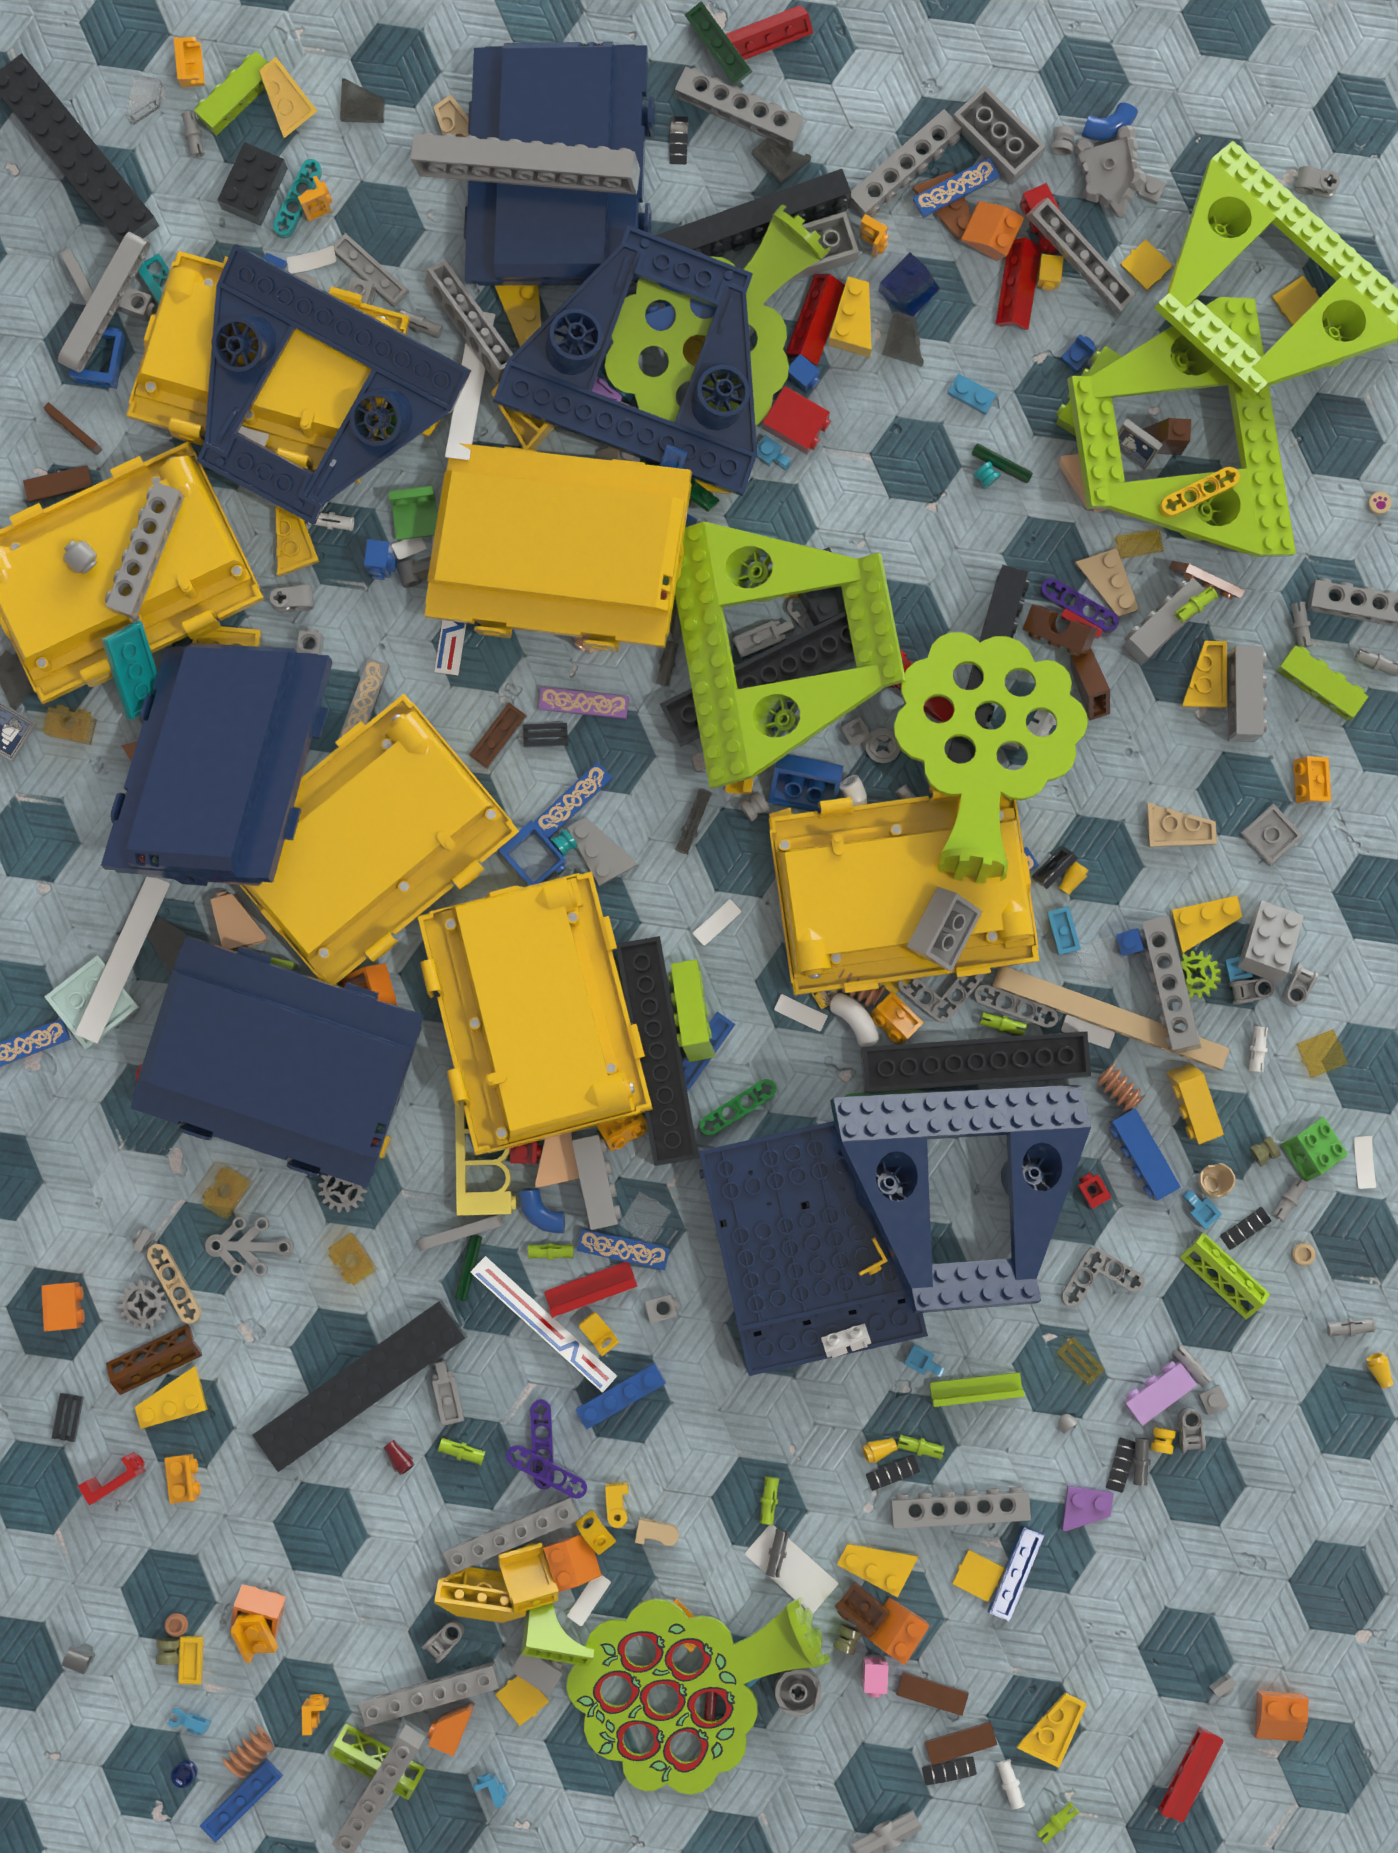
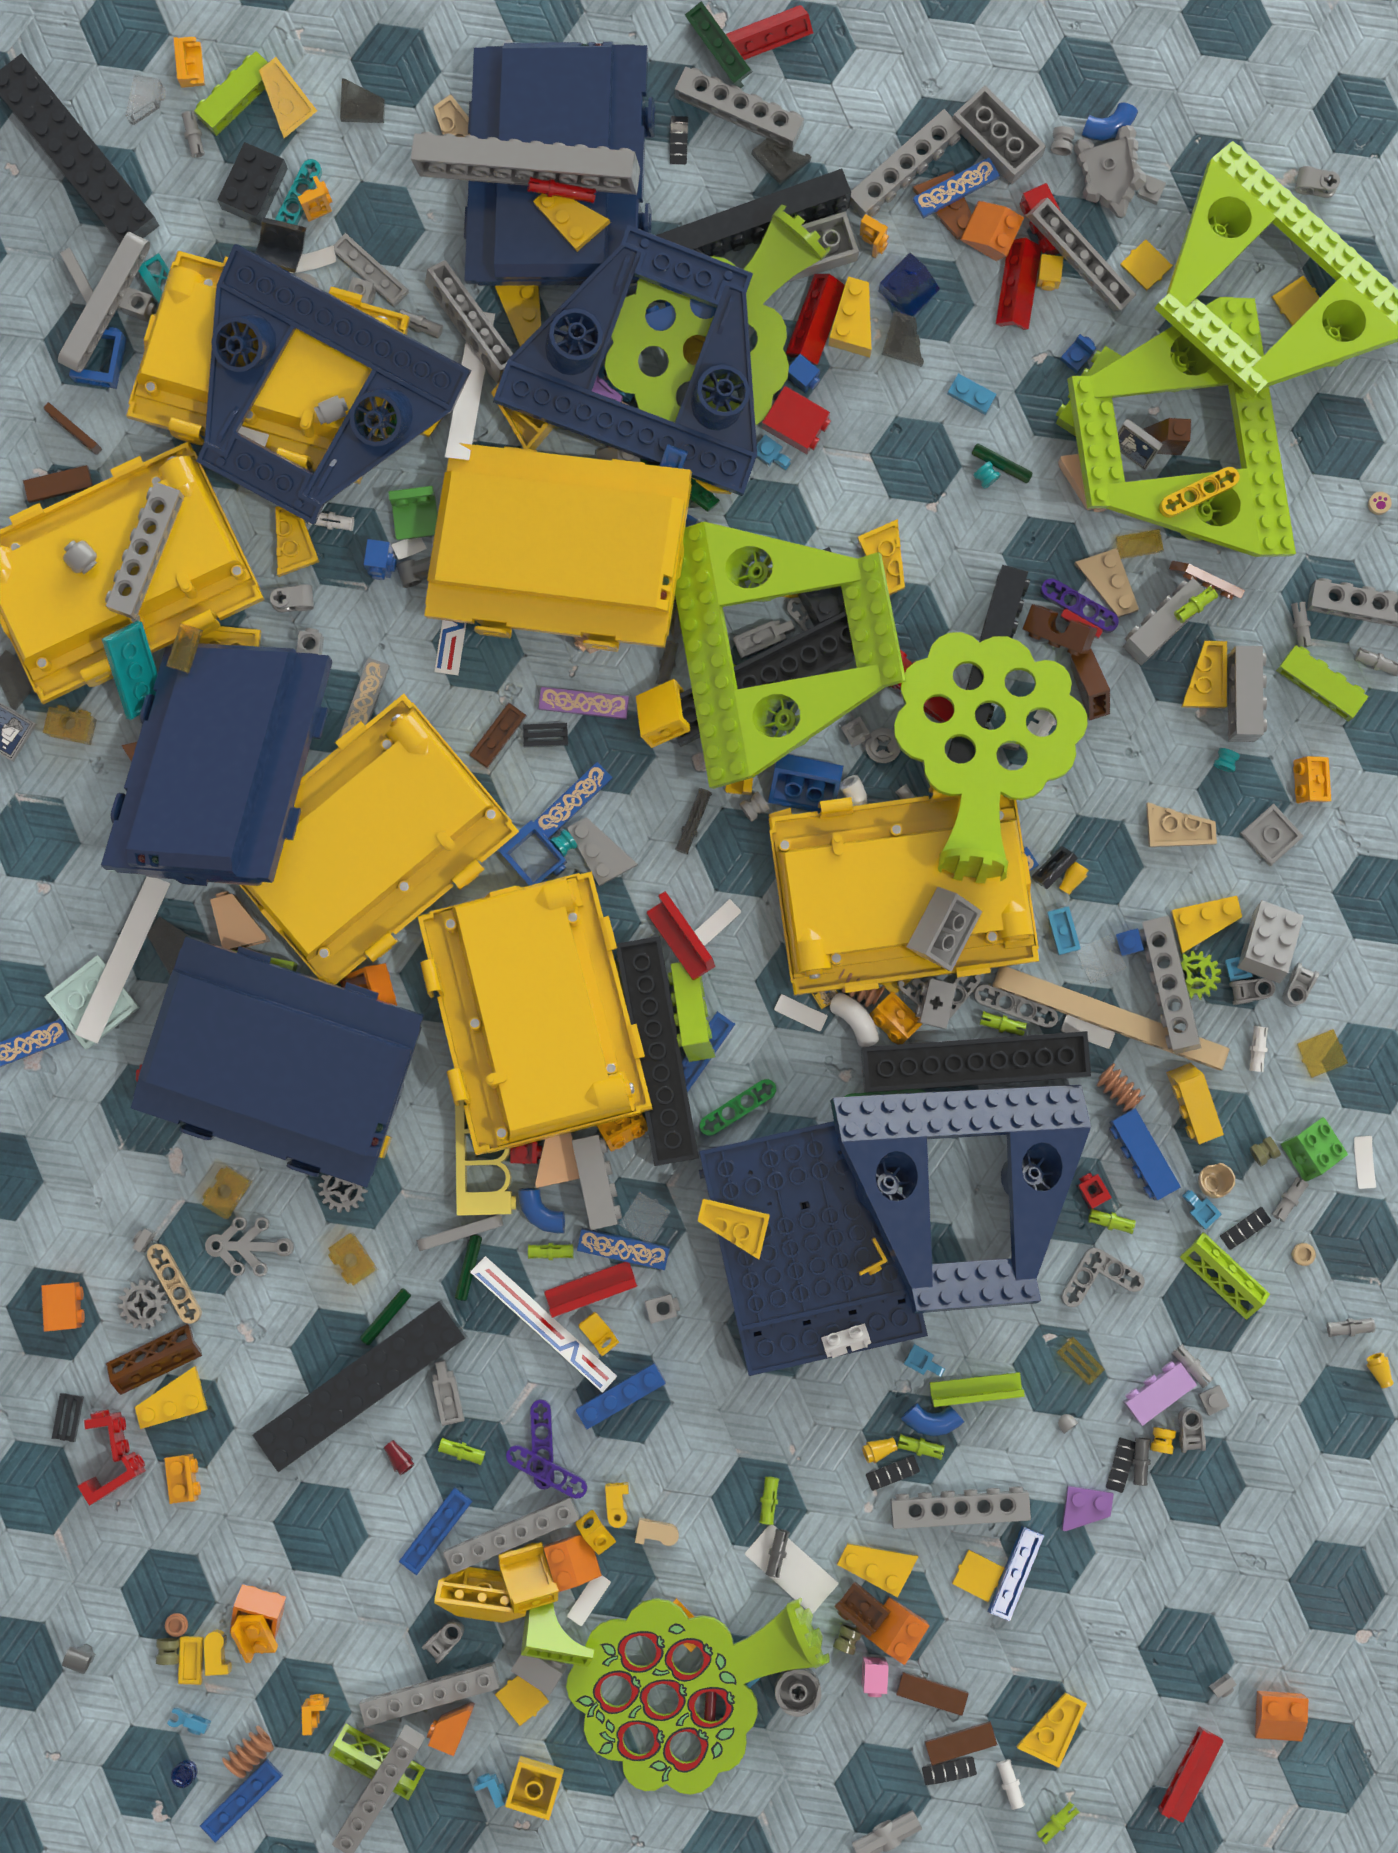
none -> red bracket [84,1409,130,1462]
none -> clear yellow tile [166,623,203,673]
none -> yellow leg [204,1629,232,1676]
none -> black bracket [255,217,307,273]
none -> light grey brick [314,395,349,424]
none -> dark green axle [360,1288,411,1345]
none -> blue tile [399,1487,472,1576]
none -> yellow brick [505,1756,564,1820]
none -> red pin [527,177,596,203]
none -> yellow wing [533,194,611,252]
none -> yellow panel [636,679,690,748]
none -> red panel [647,891,716,980]
none -> yellow wing [697,1199,770,1259]
none -> yellow wing [857,519,905,596]
none -> blue cylinder [901,1403,965,1436]
none -> light grey brick [915,978,957,1029]
none -> lime pin [1088,1209,1136,1234]
none -> teal wheel [1213,748,1240,773]

